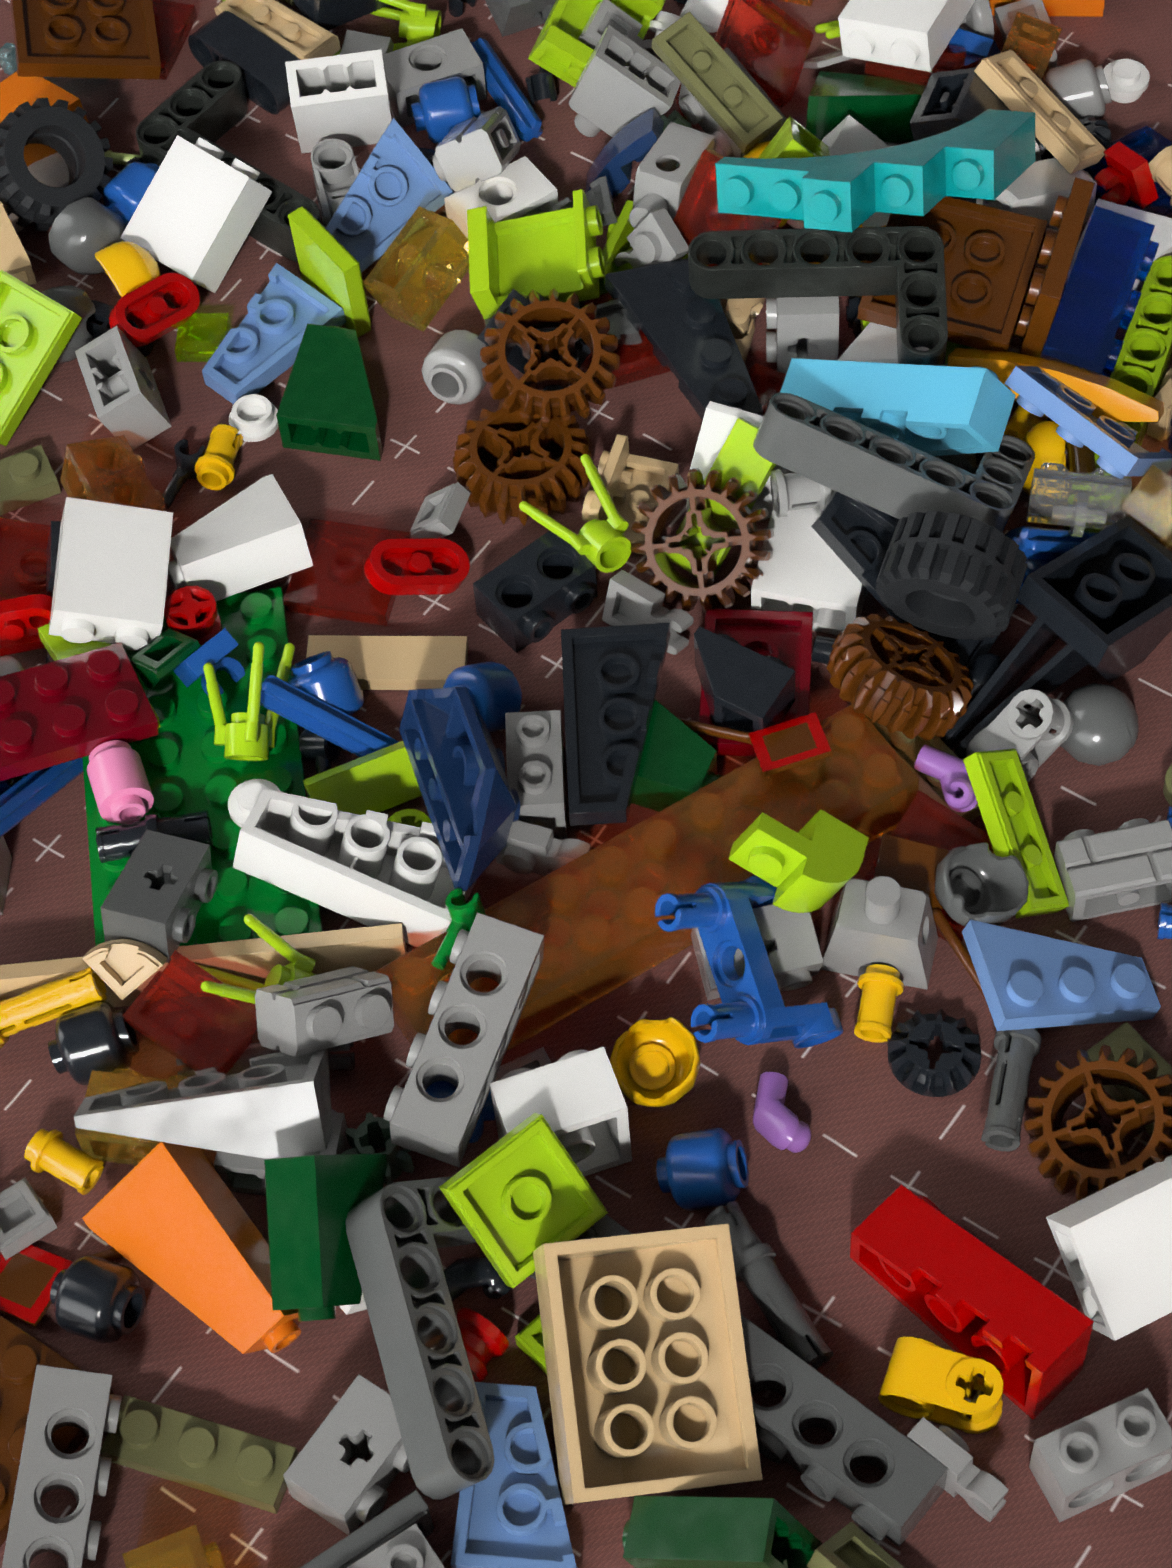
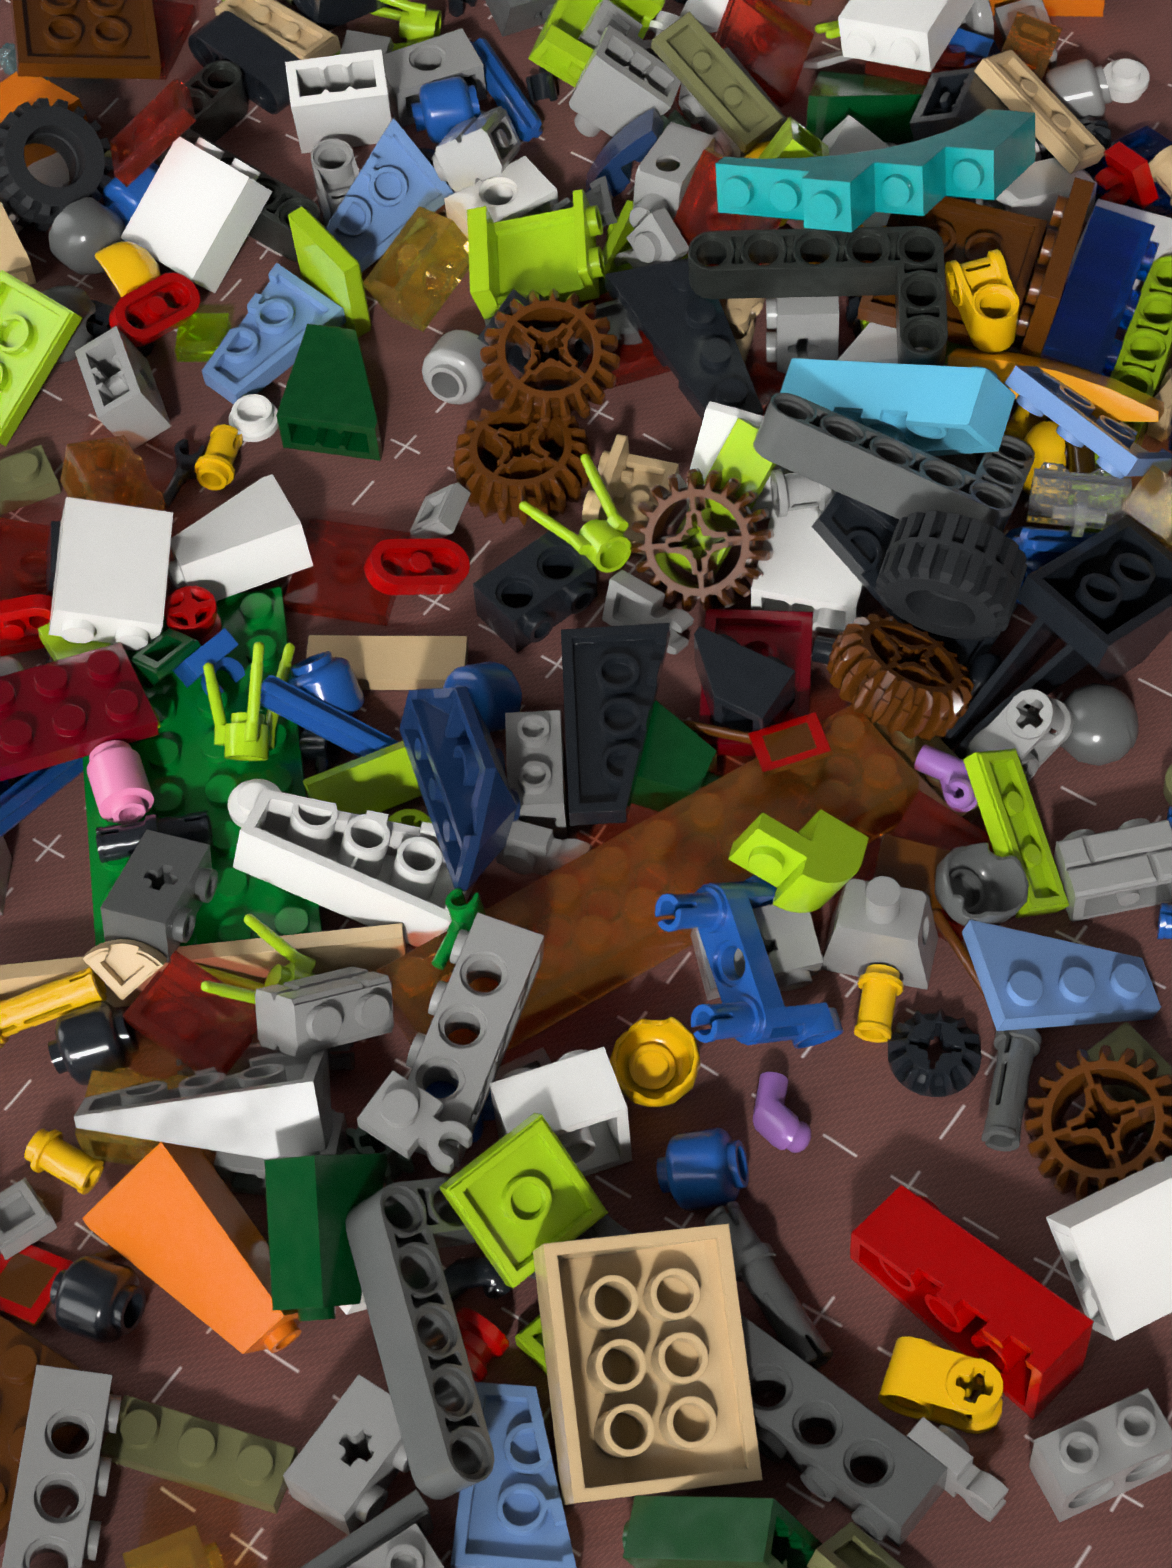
none -> clear red plate [110,78,196,187]
none -> light grey plate [357,1071,473,1174]
none -> yellow piece [945,249,1020,353]

